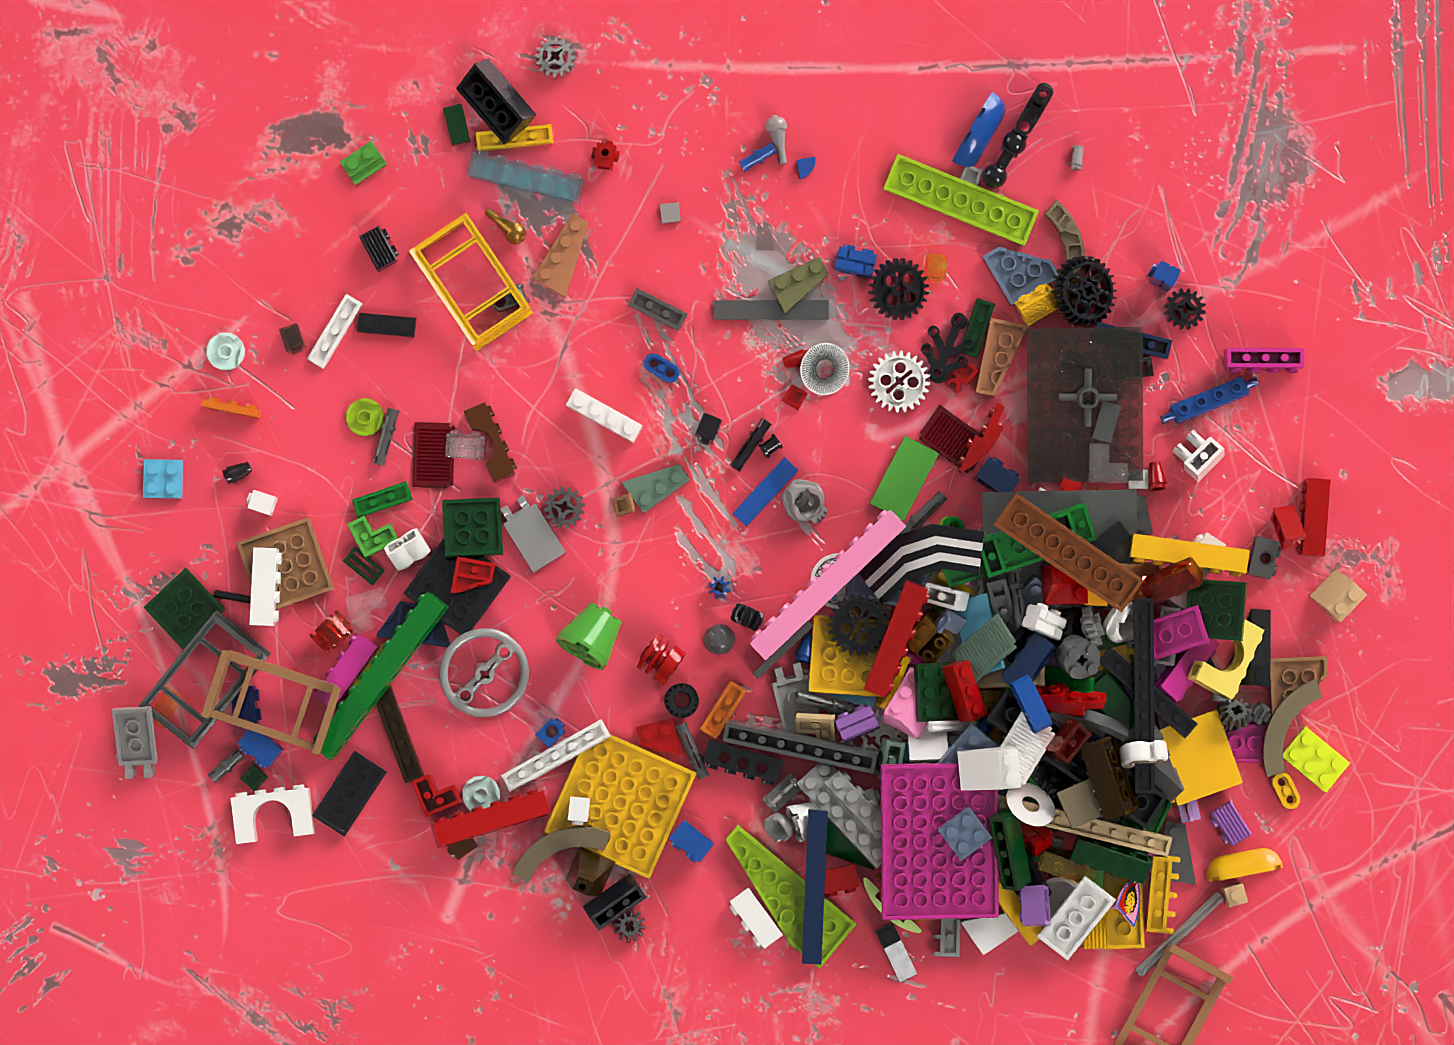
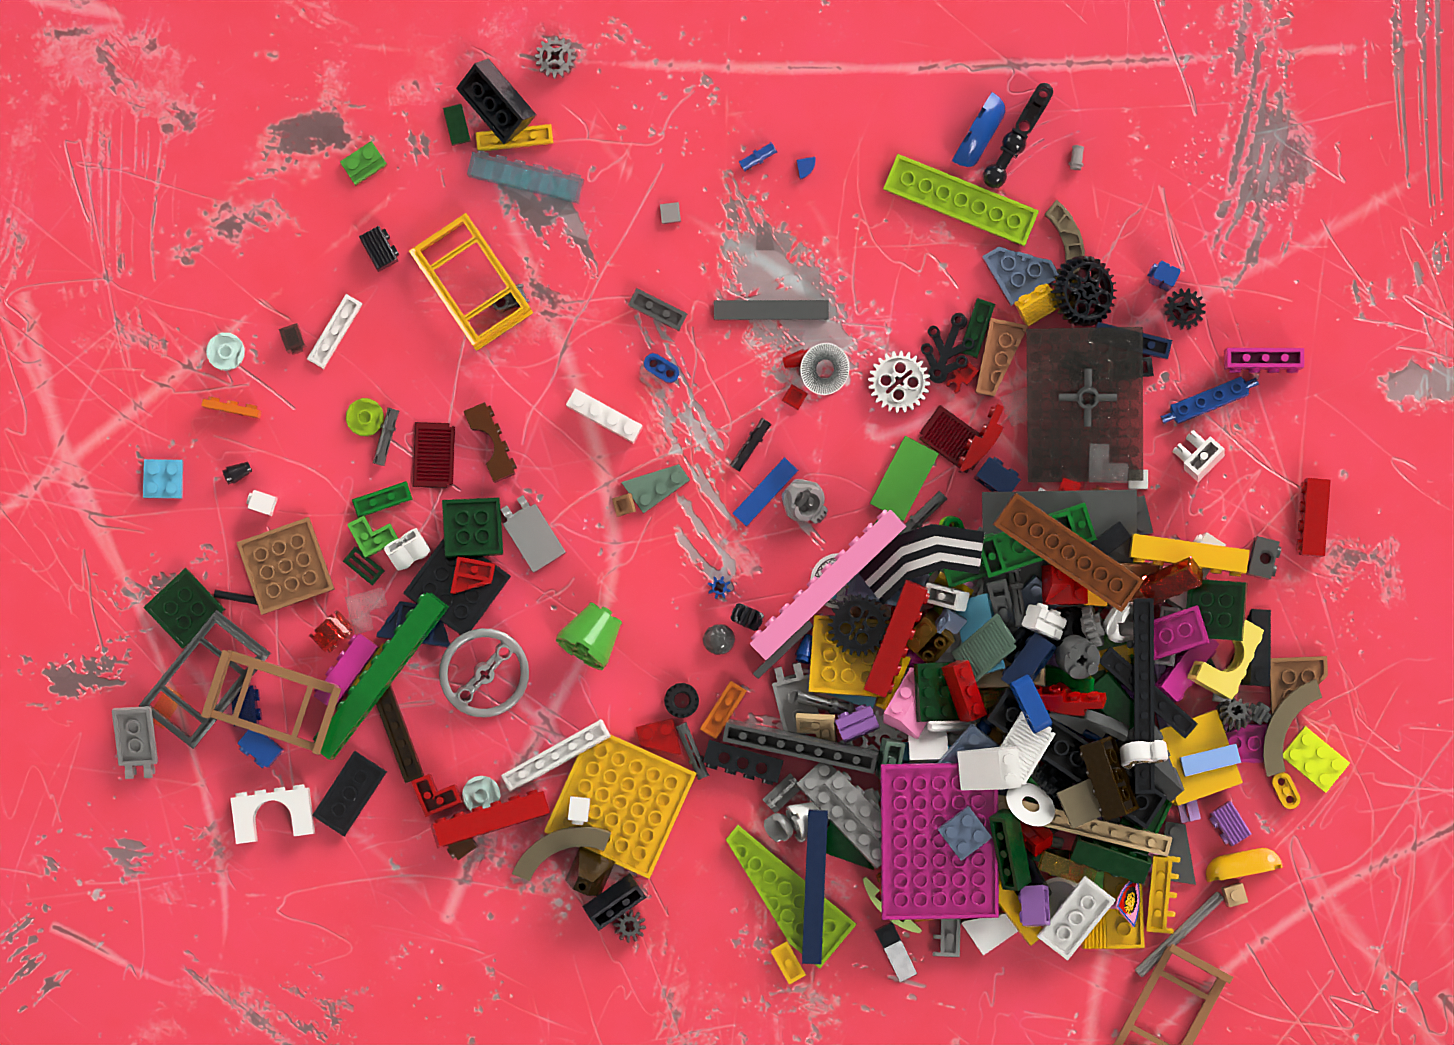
dark grey pin [207,748,245,783] -> none
dark green tile [240,764,268,791] -> none
white brick [249,547,282,626] -> none
black plate [357,313,417,338] -> none
clear brick [445,430,485,460] -> none
pearl gold piece [485,209,526,245] -> none
nougat wing [533,213,589,298] -> none
blue brick [535,718,566,748] -> none
dark grey gear [544,487,585,528] -> none
red brick [591,140,620,171] -> none
red wheel [637,634,686,685] -> none
blue brick [669,820,714,863] -> none
black brick [695,412,722,446] -> none
white brick [729,887,783,949] -> none
black bush [758,434,783,458] -> none
light grey piece [765,115,787,164] -> none
olive wing [768,257,828,315] -> none
red brick [824,864,860,898] -> none
blue brick [834,244,877,279] -> none
black gear [868,258,929,320] -> none
brick [926,253,947,283] -> none
light grey tile [960,166,984,186] -> none
clear red brick [1045,718,1092,764] -> none
dark grey tile [1092,401,1121,443] -> none
red cone [1148,461,1167,491] -> none
red hinge [1271,504,1306,550] -> none
tan slope [1309,569,1367,623] -> none
none -> yellow plate [770,941,806,985]
none -> light blue tile [1179,744,1241,777]

